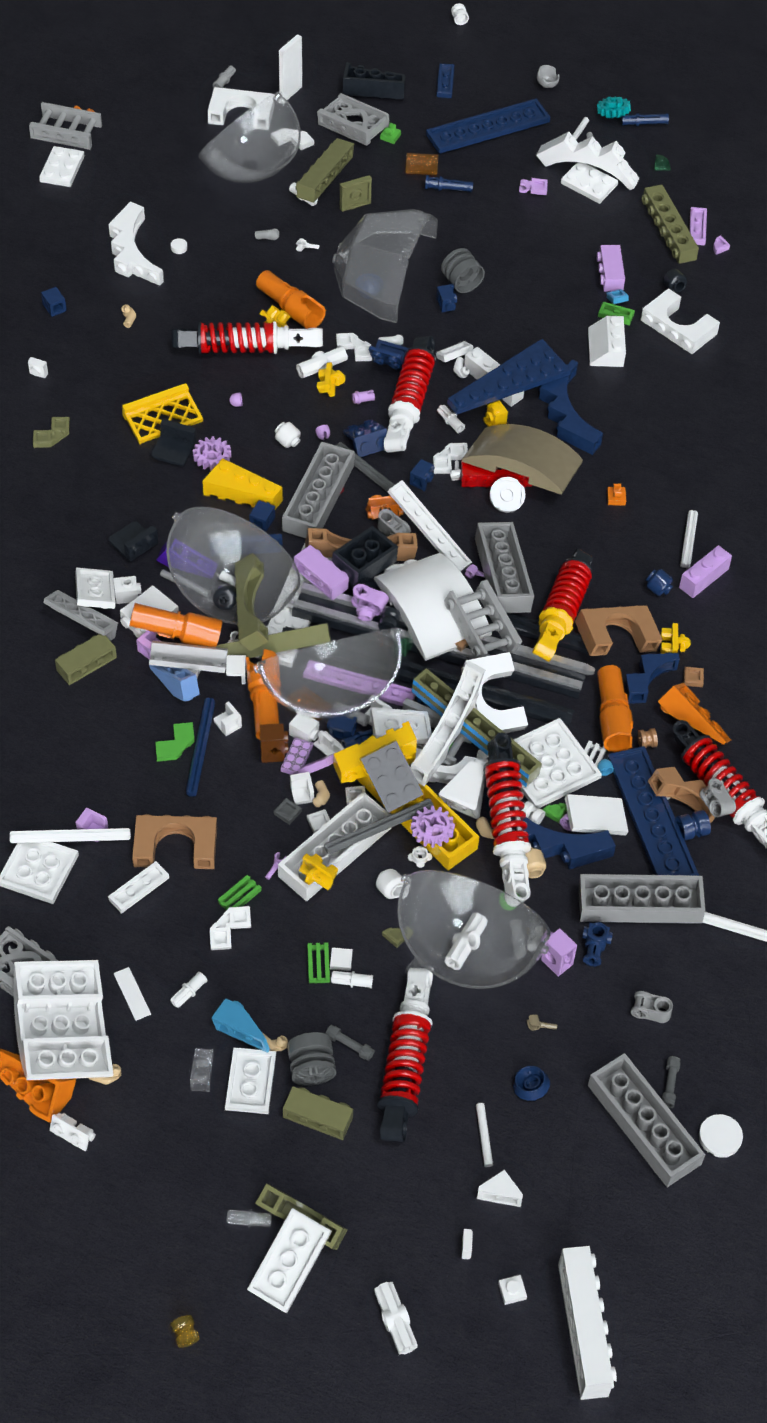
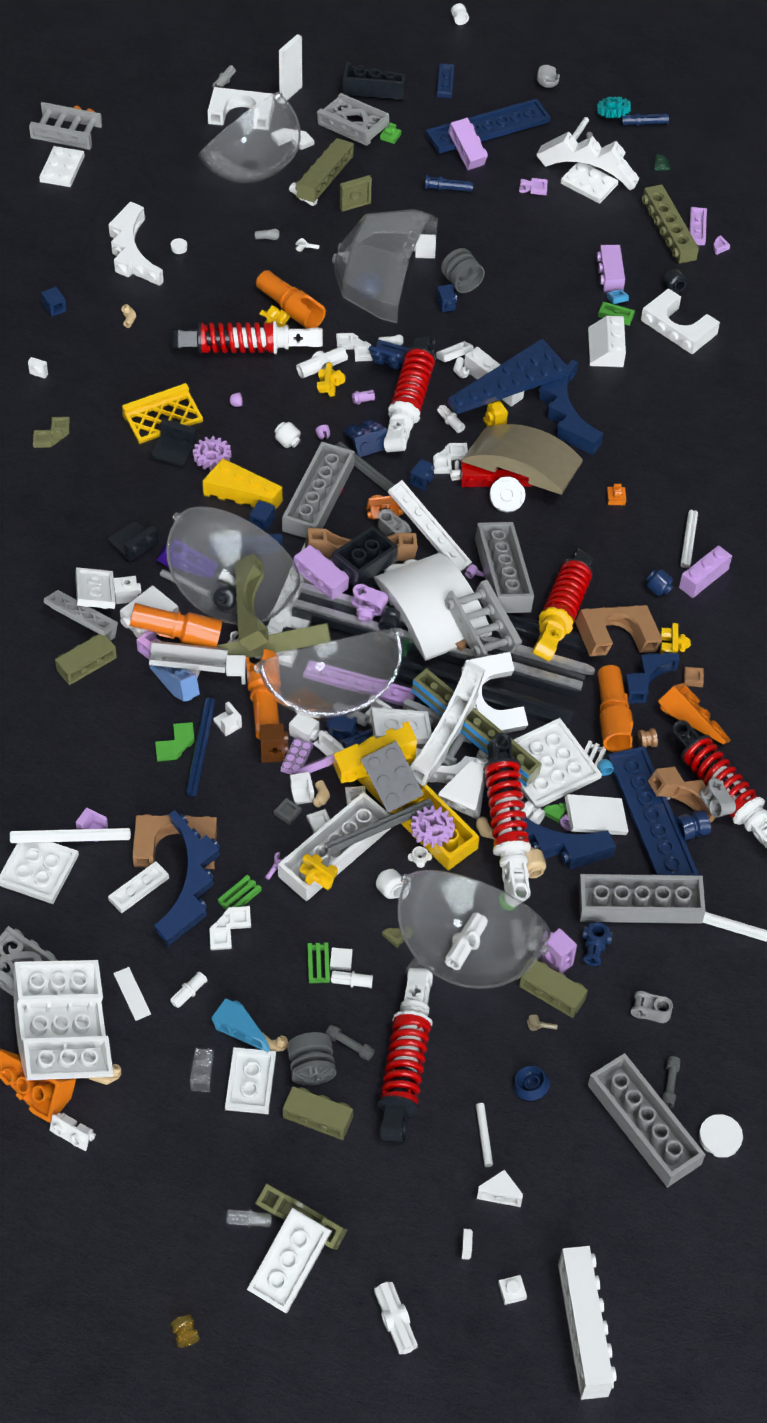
clear orange plate [406,153,438,175] -> none
none -> dark blue arch [154,810,220,946]
none -> white brick [412,234,436,258]
none -> lavender brick [448,118,488,170]
none -> olive brick [519,959,588,1018]

